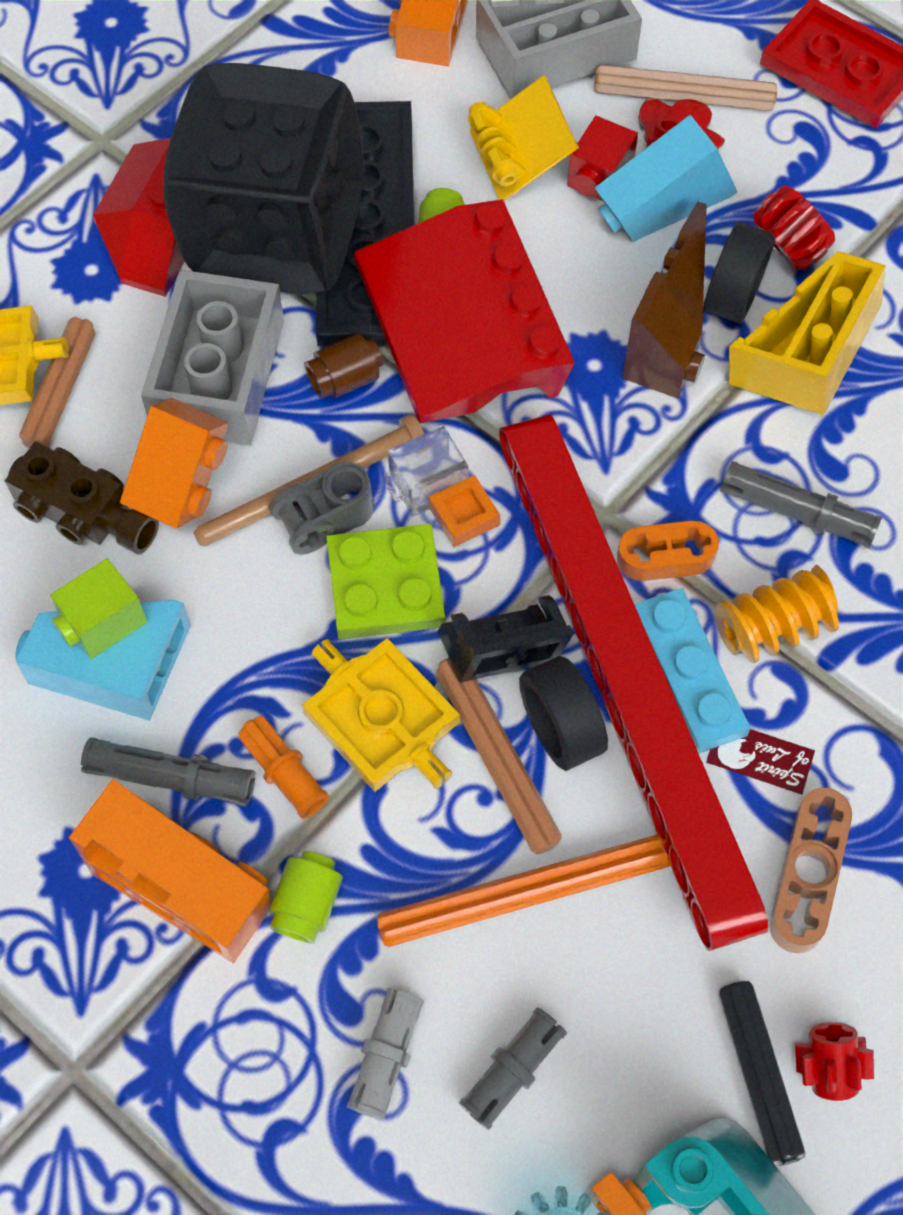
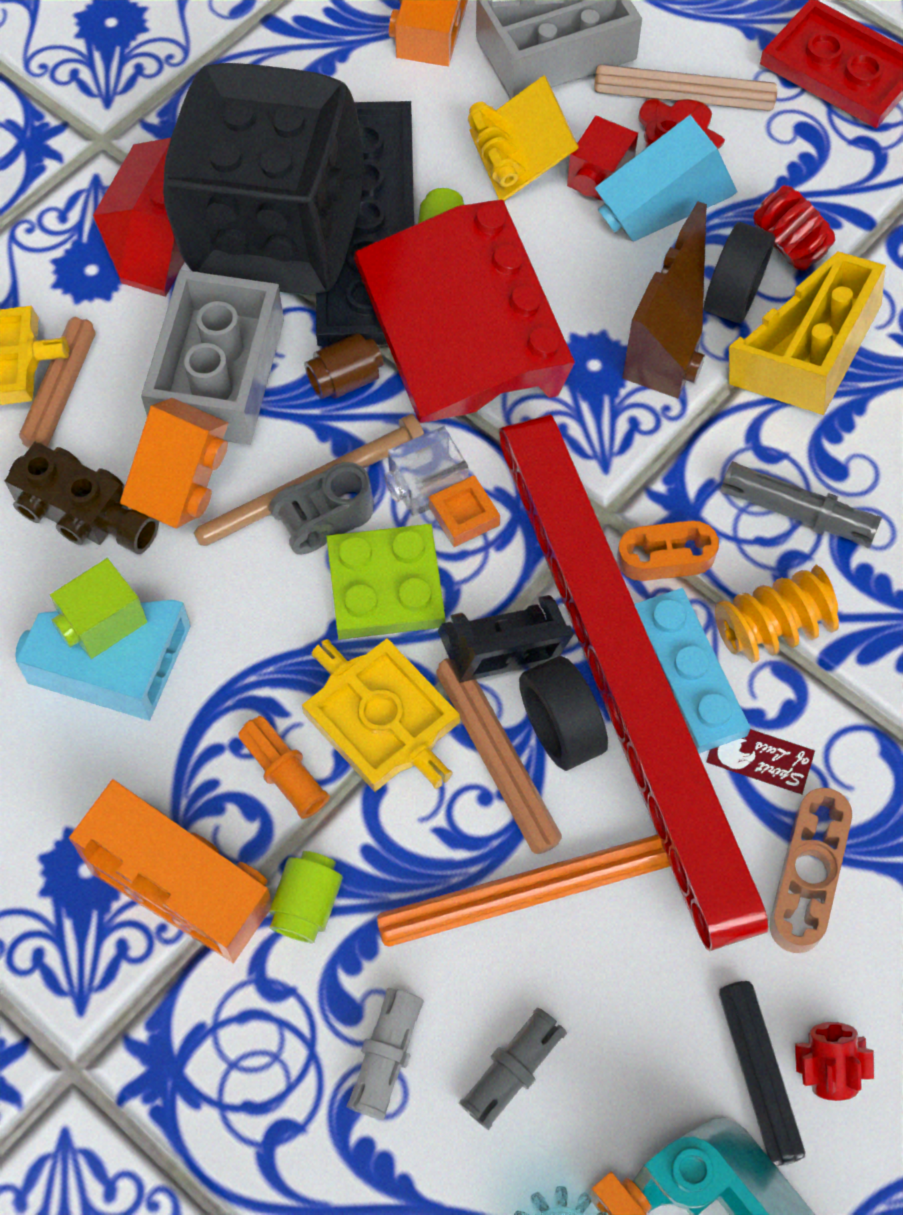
dark grey pin [81,737,255,807] -> none

